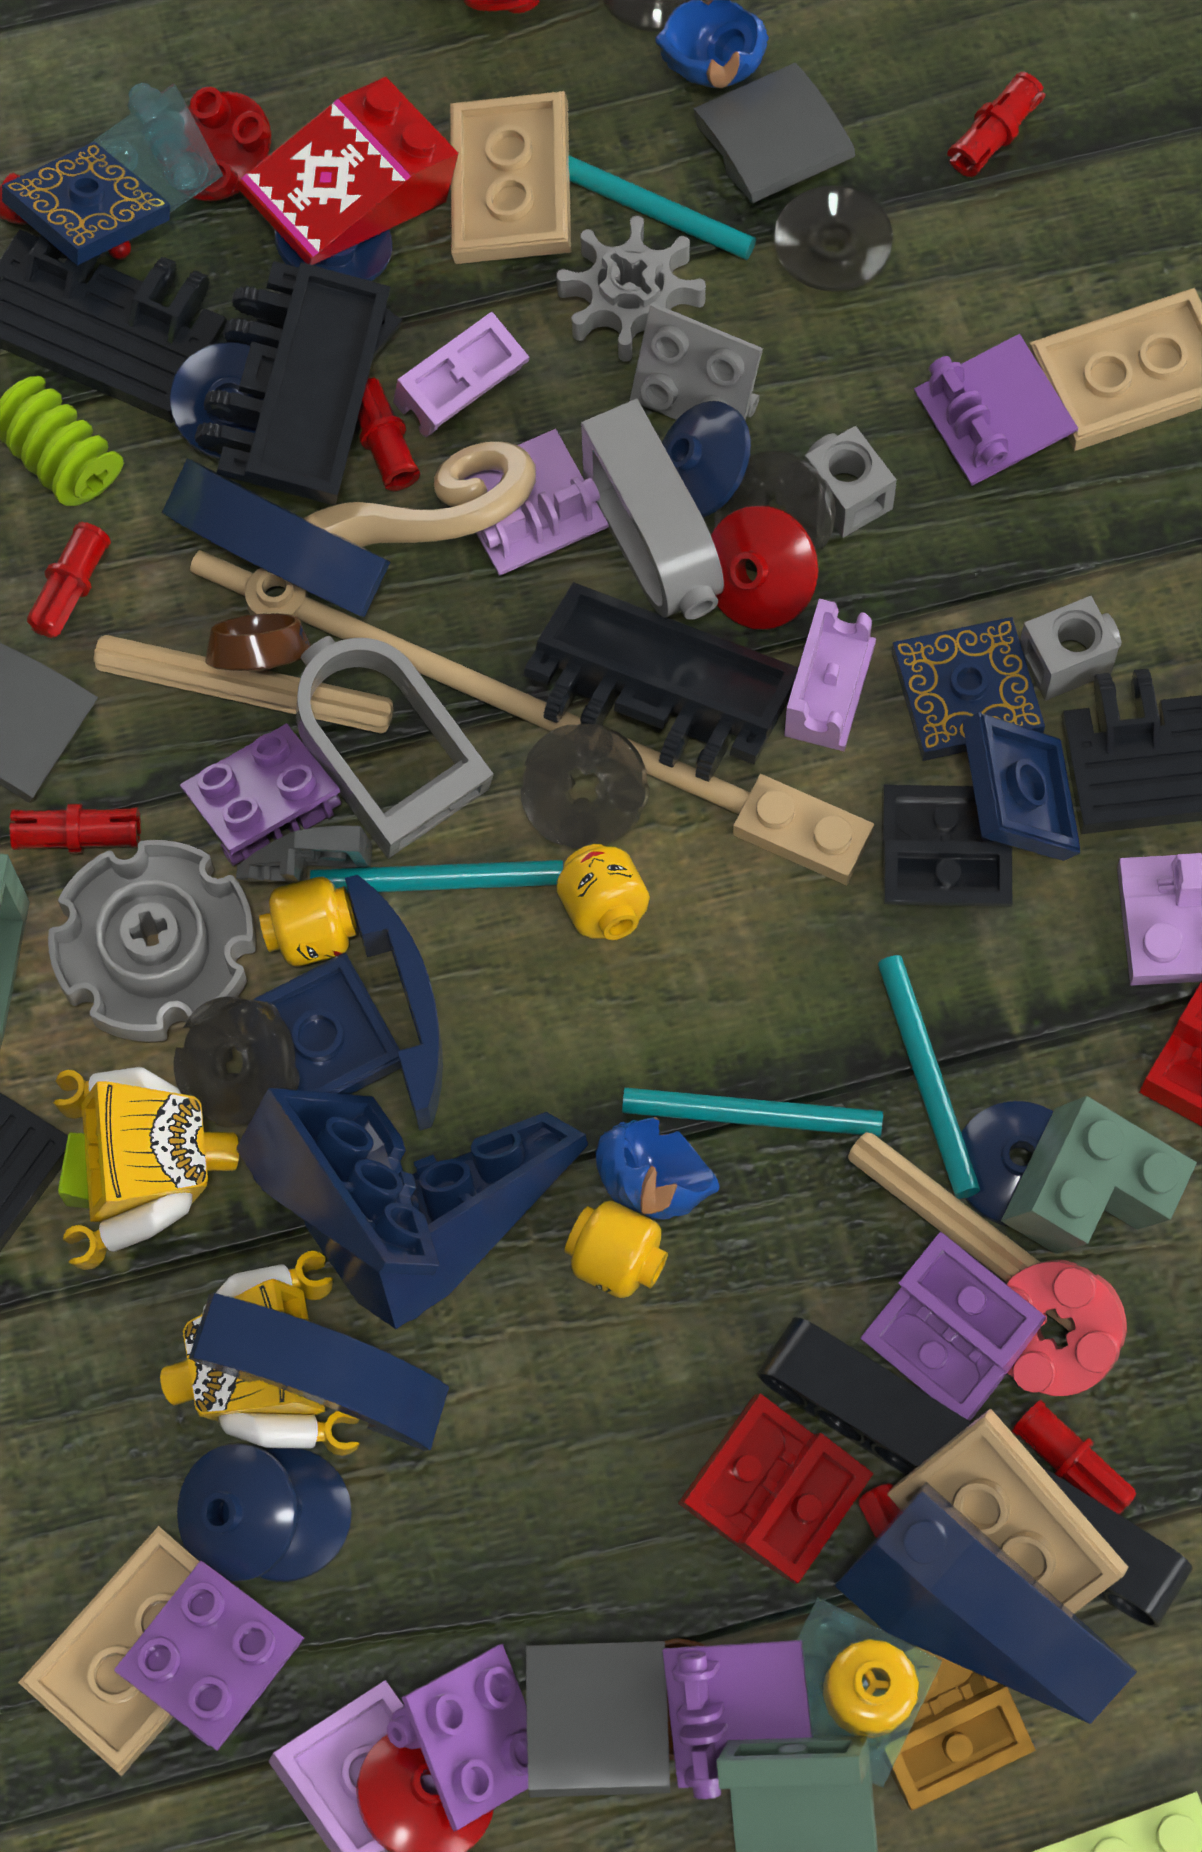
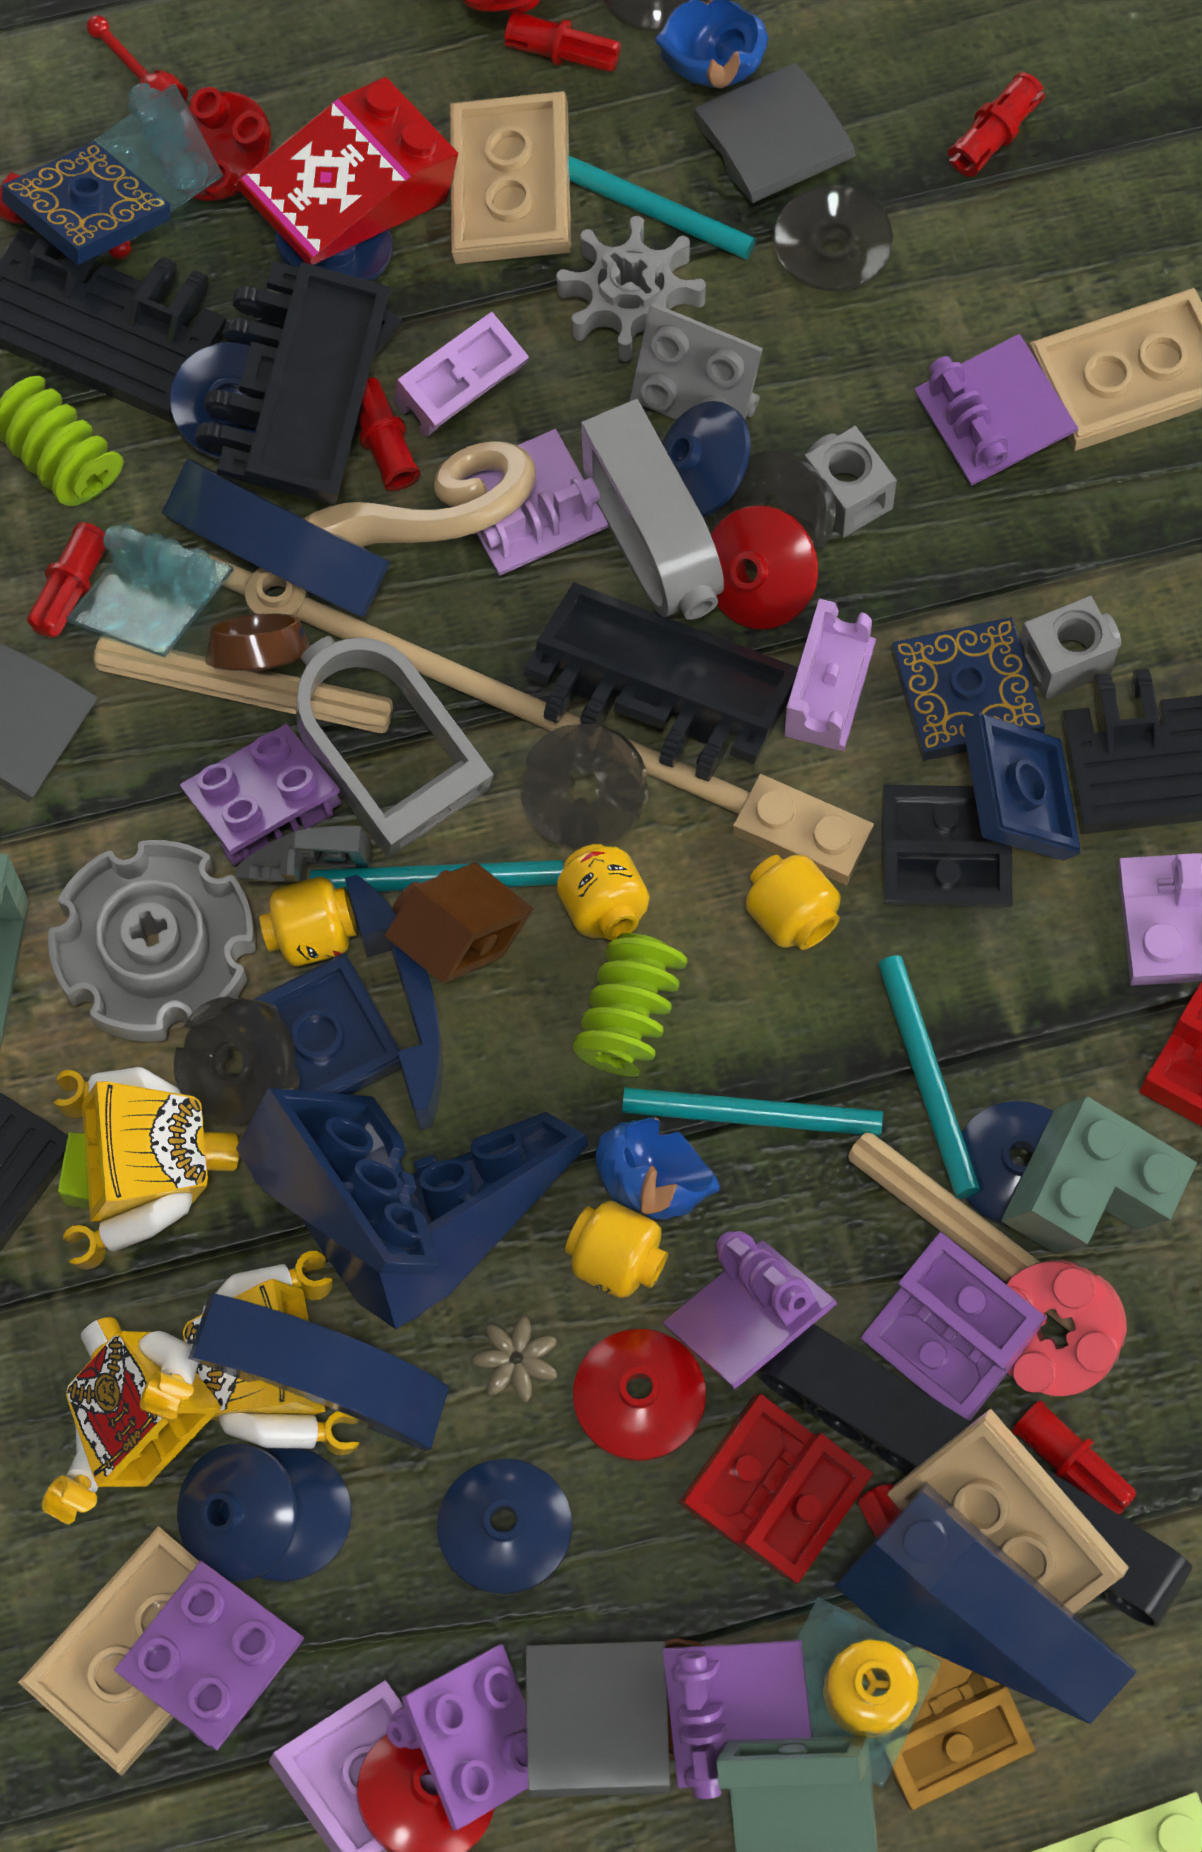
red pin [9,804,141,854] -> none
none -> torso [42,1317,221,1525]
none -> clear light blue hinge [66,523,234,658]
none -> red hinge [86,15,188,123]
none -> reddish brown brick [385,862,533,983]
none -> dark blue dish [437,1459,572,1594]
none -> dark tan plant [472,1316,557,1402]
none -> red axle [504,10,621,72]
none -> lime piece [573,933,688,1078]
none -> red dish [573,1329,706,1461]
none -> medium lavender hinge [662,1231,837,1389]
none -> yellow head [746,854,841,950]

